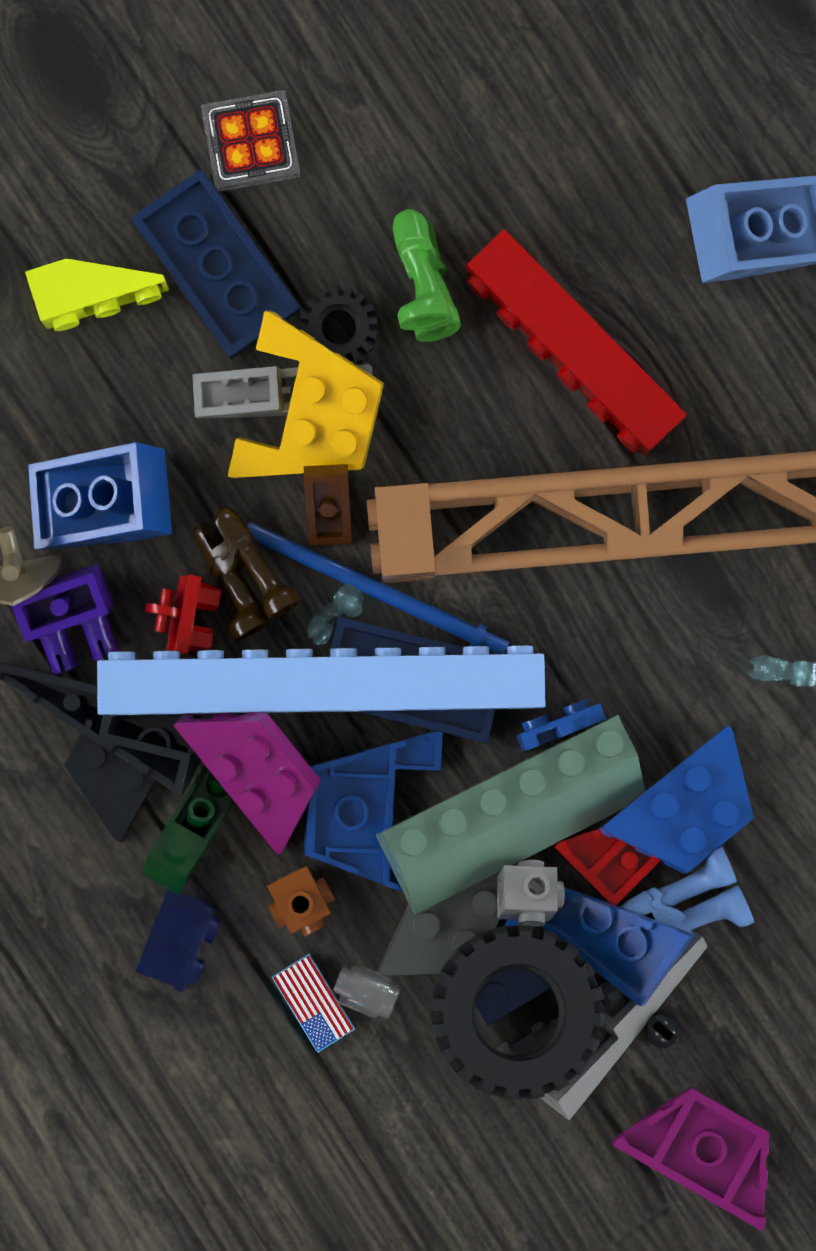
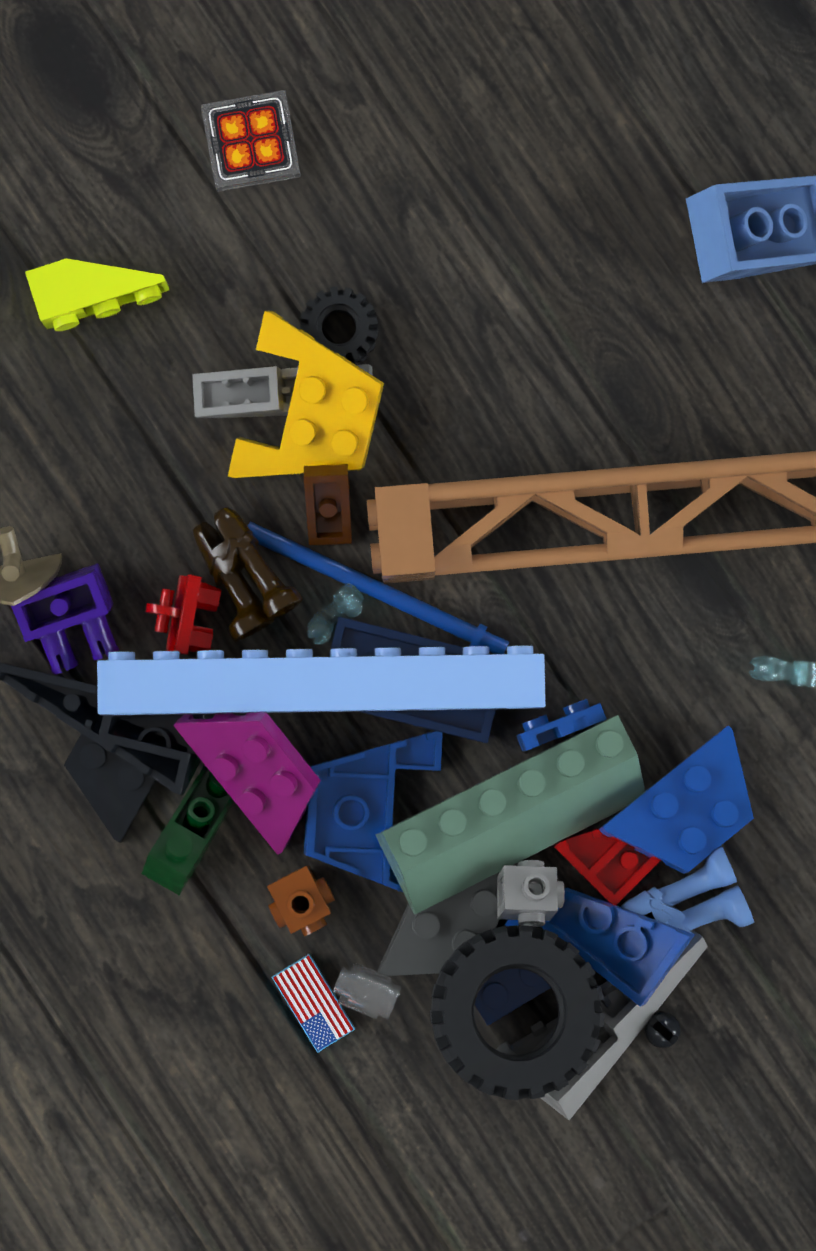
blue slope [28,442,172,550] -> none
dark blue plate [131,169,301,360] -> none
clear blue bracket [136,889,221,993] -> none
bright green piece [393,209,461,342] -> none
red brick [466,229,687,456] -> none
magenta wing [612,1086,769,1231] -> none

